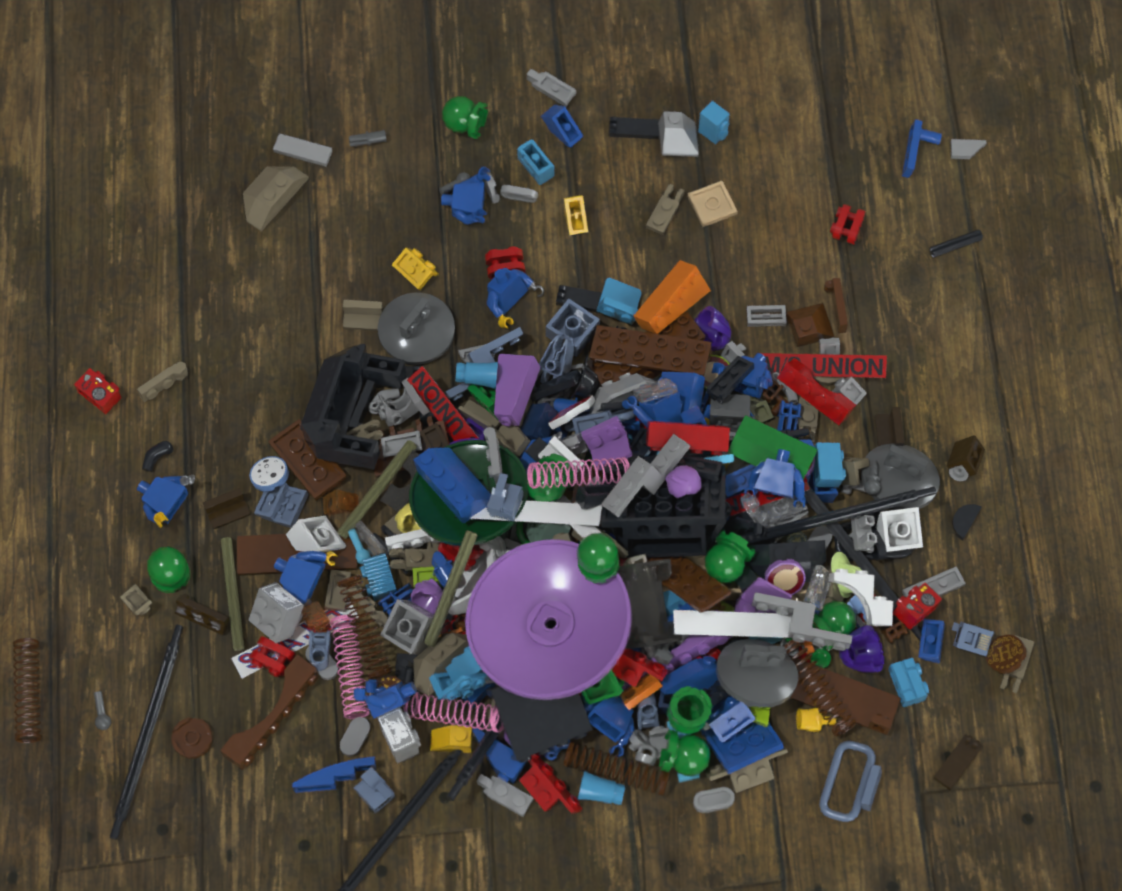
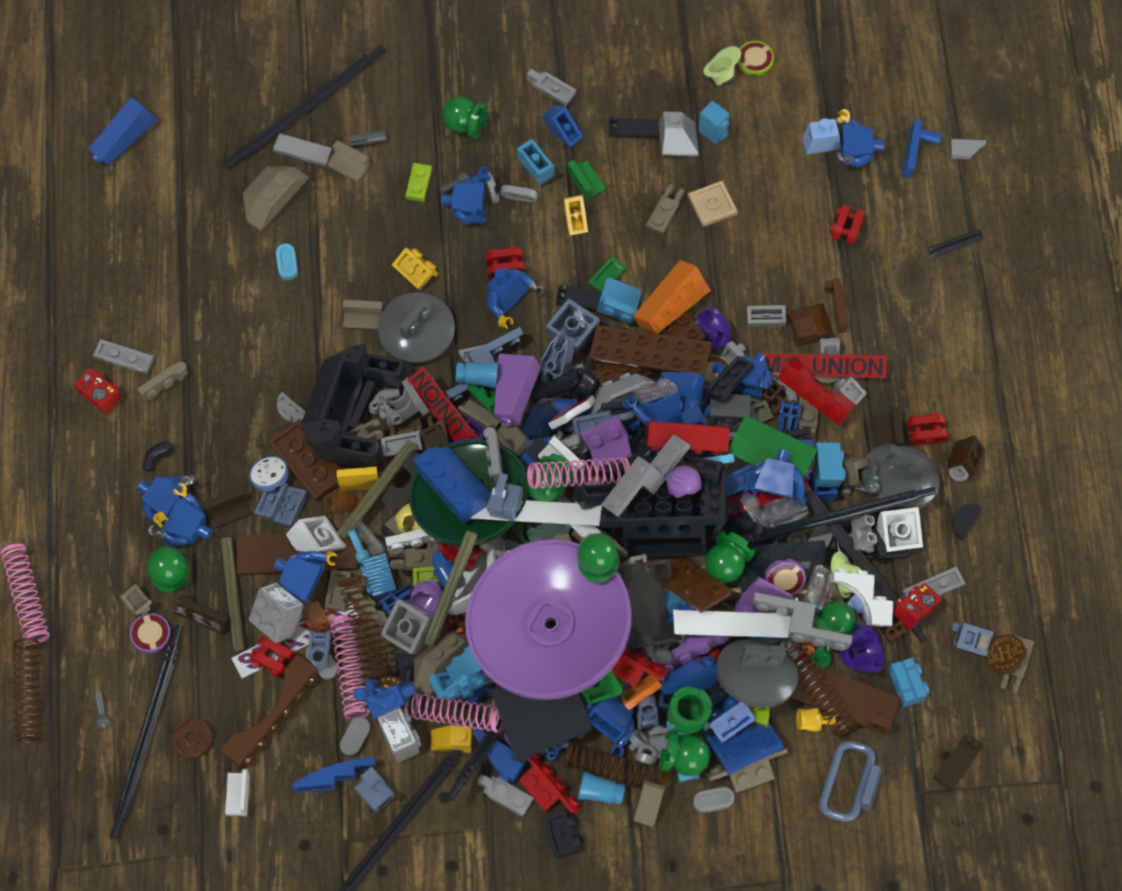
blue slope [918,619,945,663] -> none
none -> bright pink piece [0,544,50,644]
none -> blue slope [89,97,157,165]
none -> light grey tile [93,339,155,375]
none -> tile [130,613,171,654]
none -> blue torso [148,483,213,547]
none -> black axle [224,45,385,170]
none -> white panel [225,769,250,816]
none -> medium azure tile [276,244,298,280]
none -> light grey tile [277,392,305,423]
none -> dark tan panel [327,140,370,182]
none -> yellow tile [337,467,379,492]
none -> lime plate [406,163,432,202]
none -> black bracket [544,810,584,859]
none -> green panel [568,160,605,201]
none -> green tile [588,256,627,293]
none -> dark tan tile [634,781,665,827]
none -> yellowish green piece [703,46,741,86]
none -> tile [737,41,774,76]
none -> light blue torso [802,118,841,155]
none -> blue torso [837,109,884,168]
none -> red brick [907,413,949,446]

